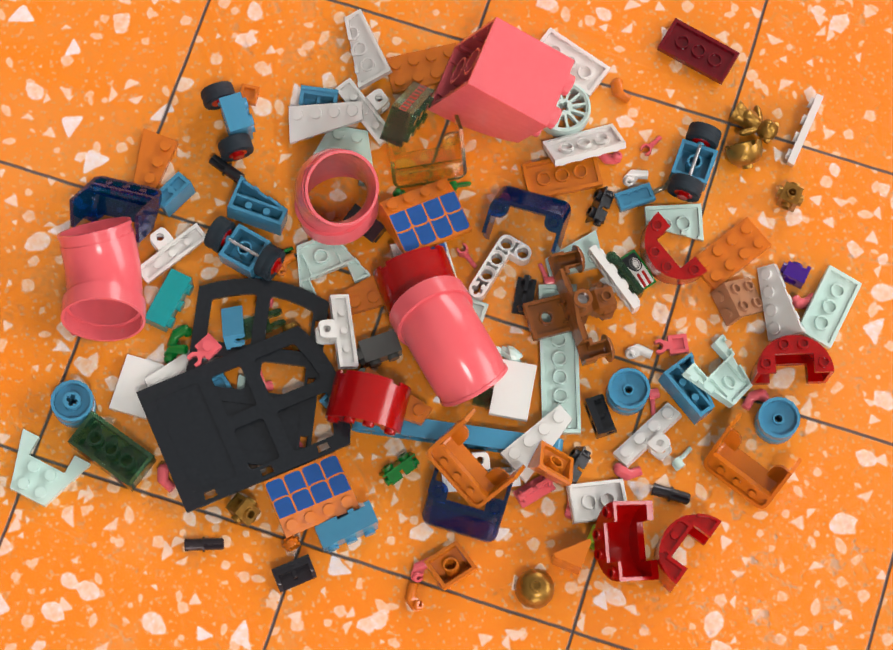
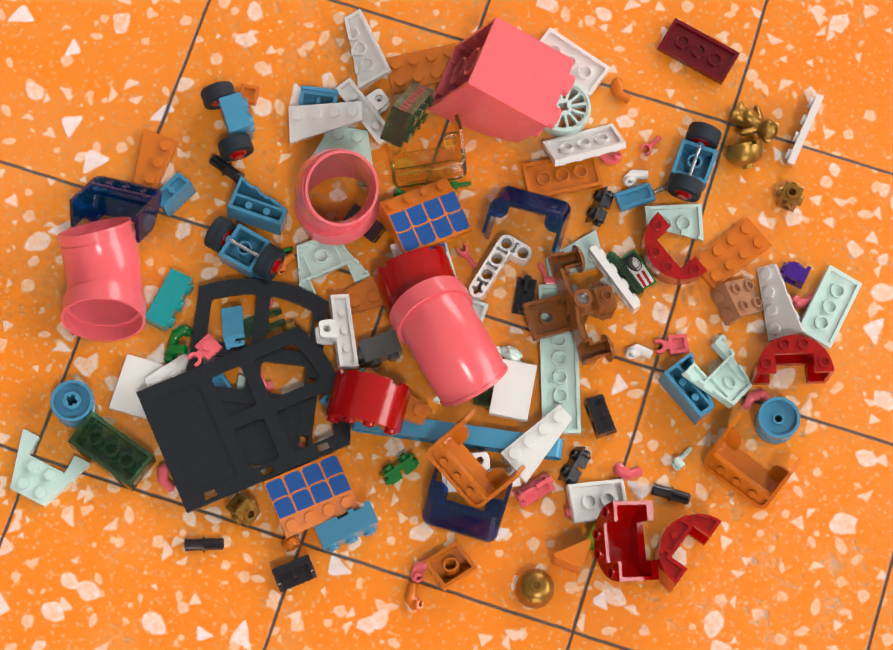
white plate [141,223,206,284] -> none
orange slope [528,440,574,486] -> none
dark azure wheel [605,368,650,416] -> none
white plate [613,402,682,468] -> none
coral hand [648,388,660,416] -> none

